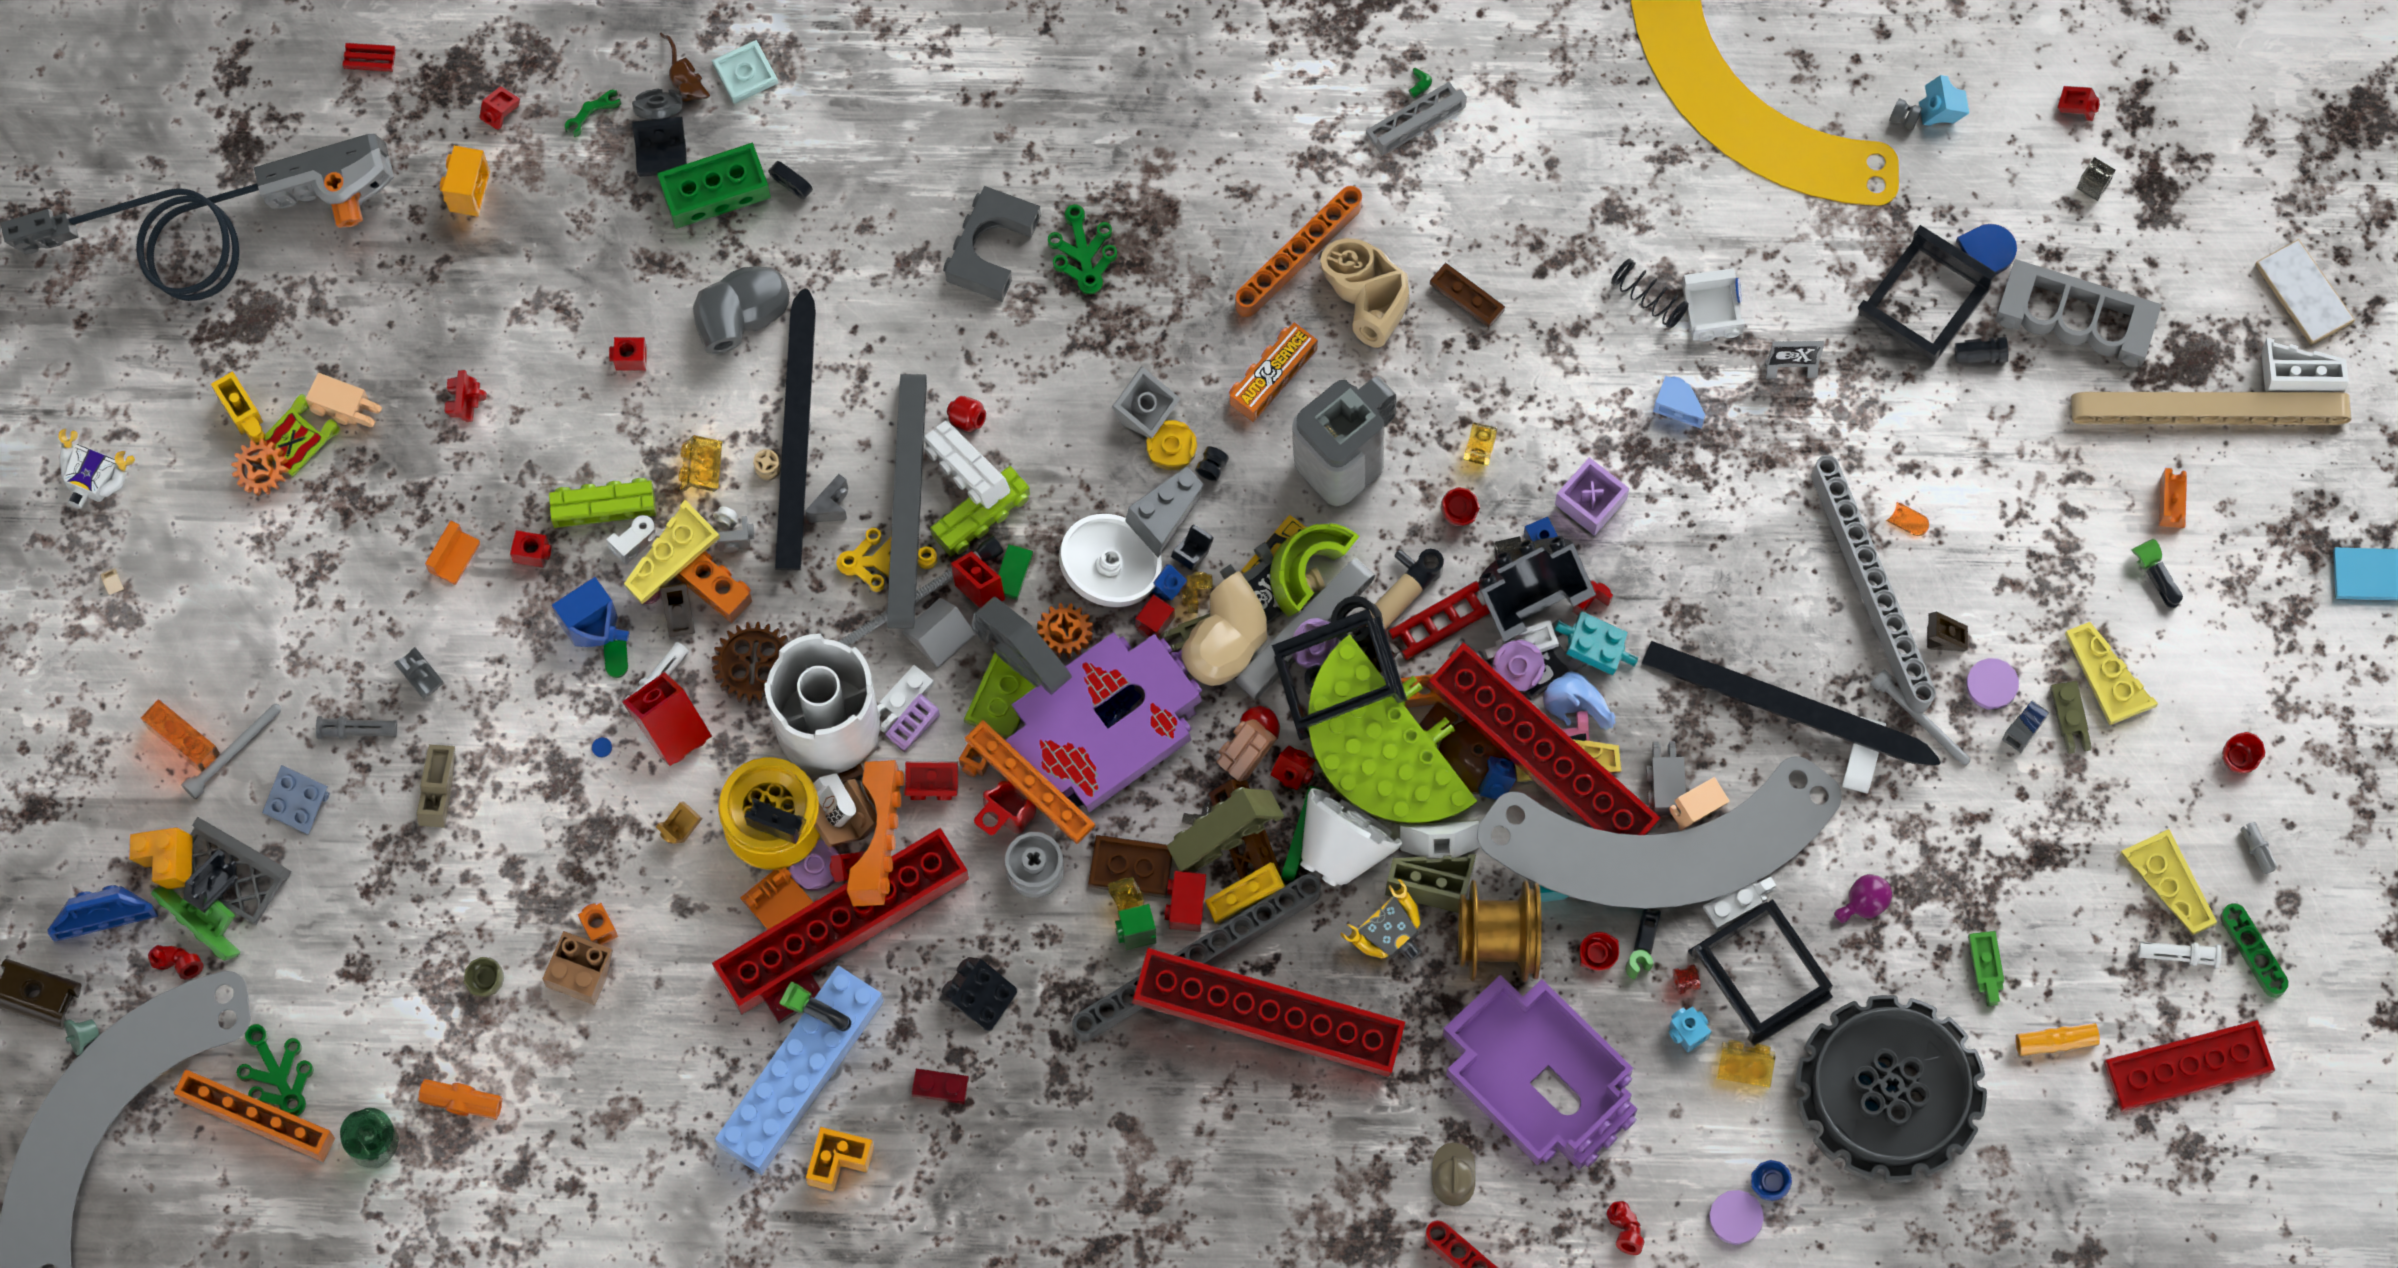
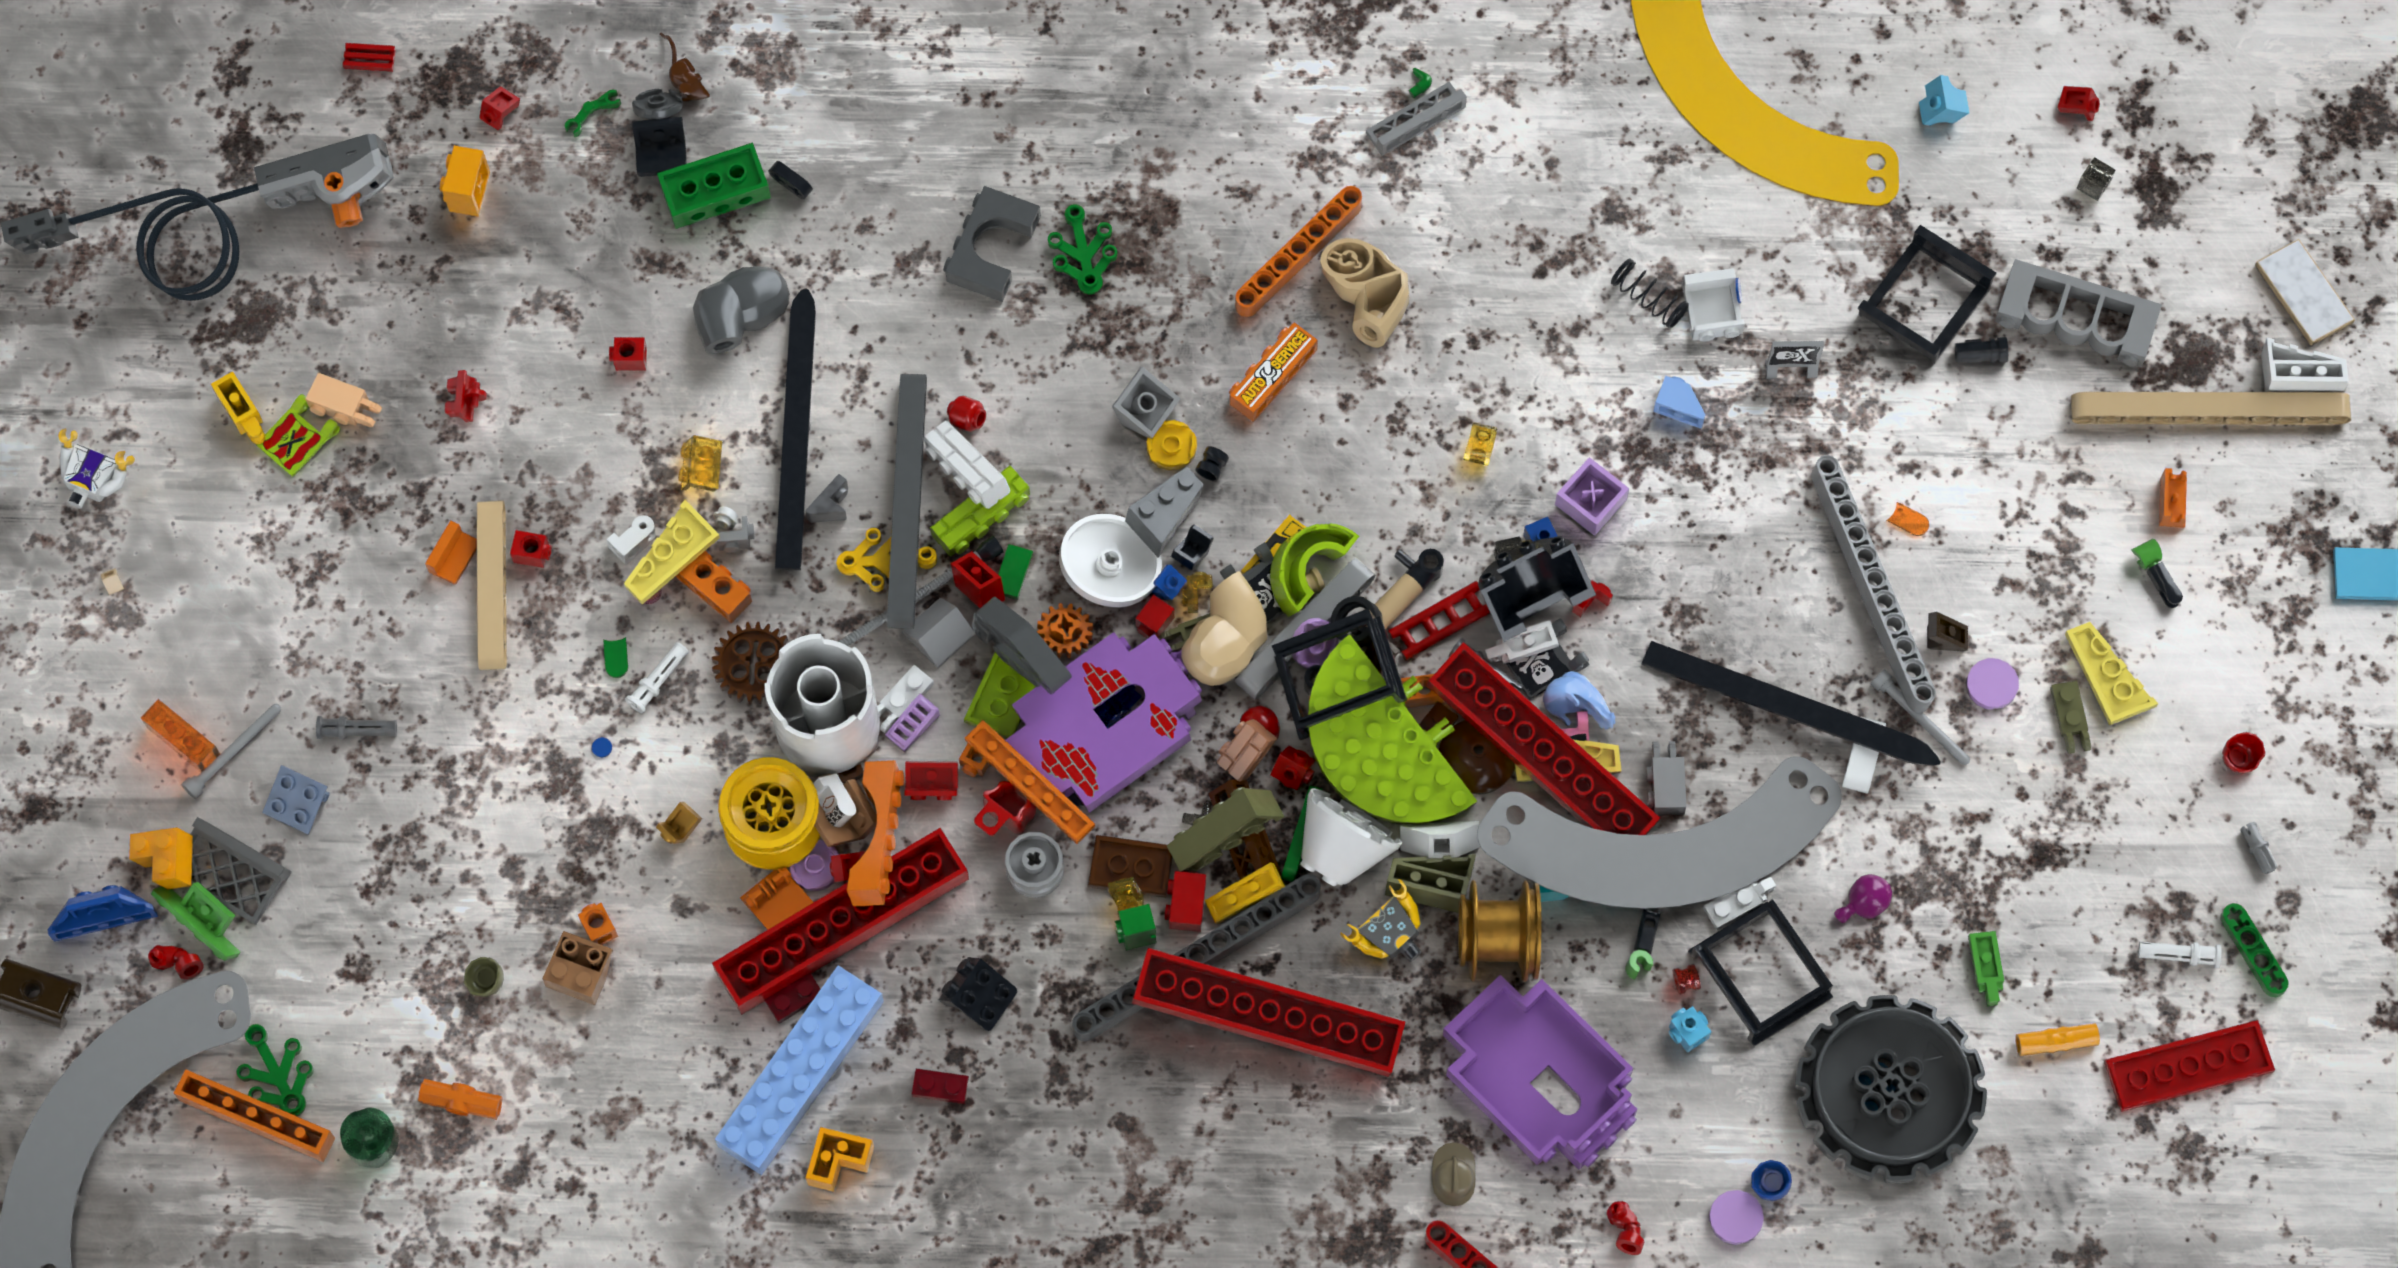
sand green piece [64,1019,99,1056] -> none
black hinge [183,849,238,913] -> none
orange gear [231,439,289,496] -> none
dark grey hips [394,647,444,699] -> none
dark tan slope [416,744,456,828] -> none
lime brick [549,478,657,528] -> none
blue piece [552,577,630,647] -> none
red slope [622,672,712,766] -> none
dark brown slope [660,583,695,638] -> none
light aqua tile [712,40,778,104] -> none
black hinge [744,798,806,844] -> none
tan wheel [753,449,780,480] -> none
piece [779,982,852,1031] -> none
piece [1292,376,1396,506] -> none
reddish brown plate [1430,262,1505,328] -> none
red hair [1440,487,1480,527] -> none
blue bracket [1478,756,1516,800] -> none
lavender tile [1493,640,1545,692] -> none
teal plate [1554,611,1639,675] -> none
red hat [1580,931,1620,971] -> none
light nougat hinge [1669,777,1730,831] -> none
clear yellow bracket [1717,1040,1776,1088] -> none
dark grey wheel [1889,98,1922,130] -> none
blue tile [1956,224,2017,274] -> none
leg [2002,700,2049,753] -> none
light yellow wing [2121,829,2217,935] -> none
none -> tan beam [477,501,507,670]

